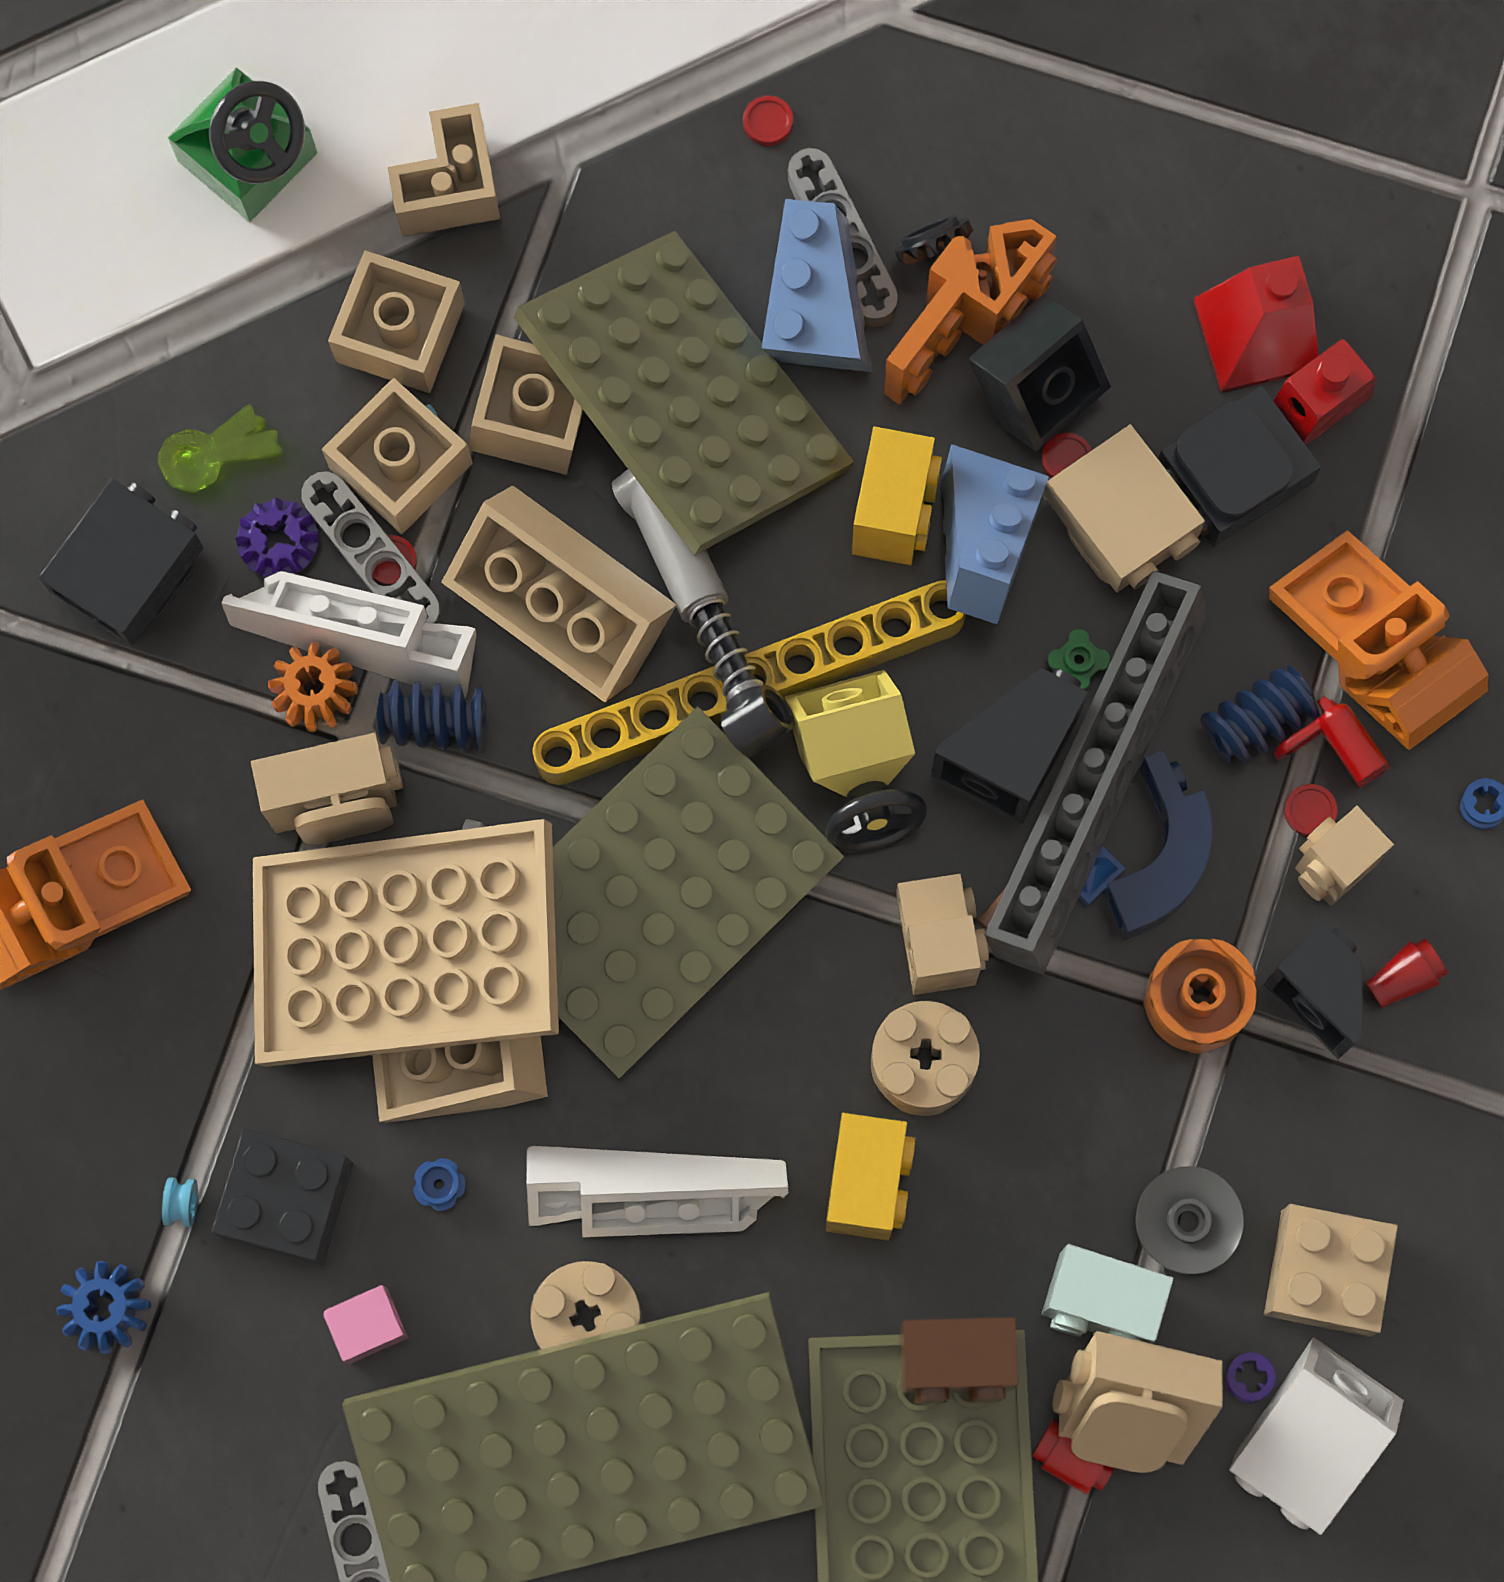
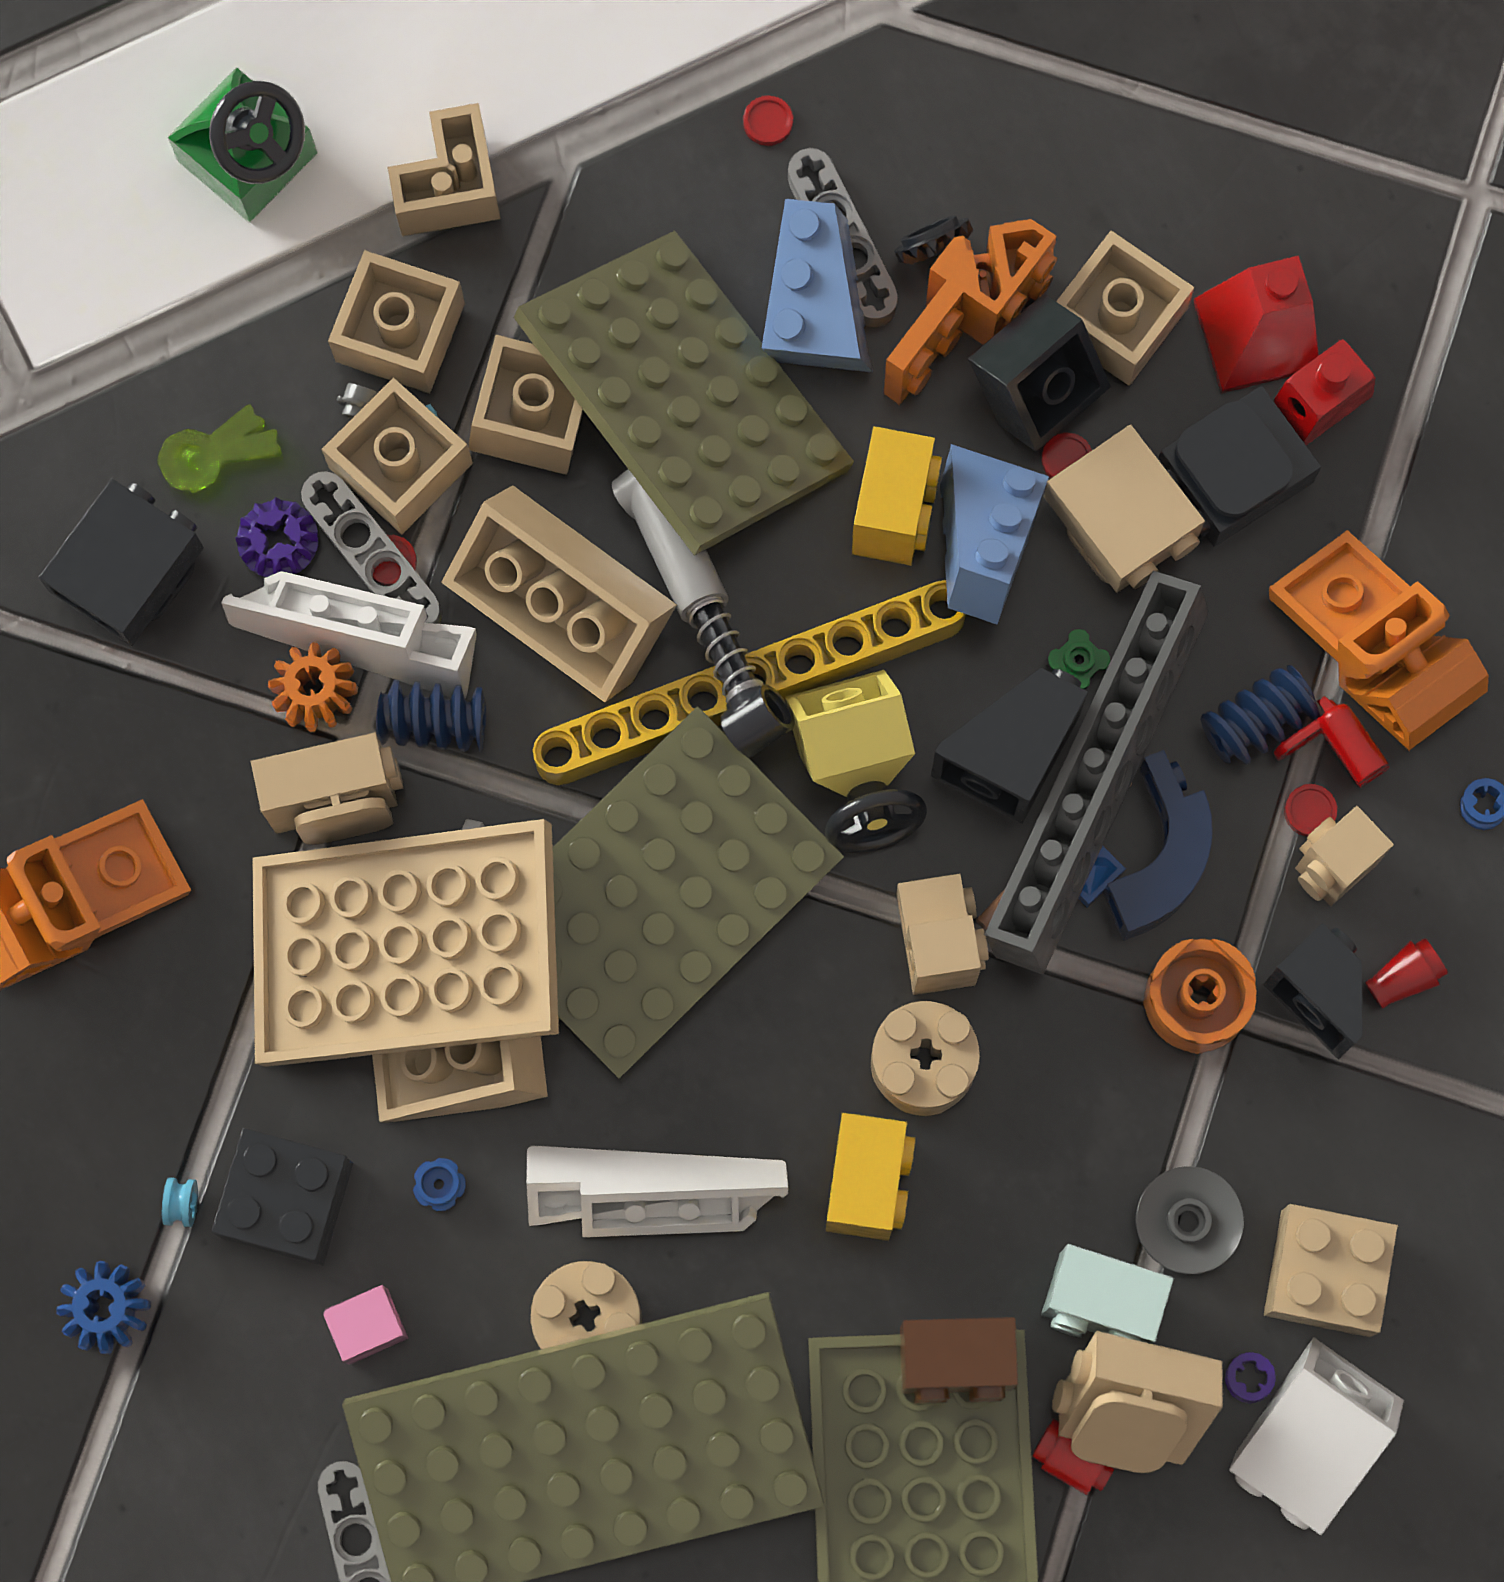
none -> dark grey plate [337,383,378,420]
none -> tan brick [1056,231,1195,386]

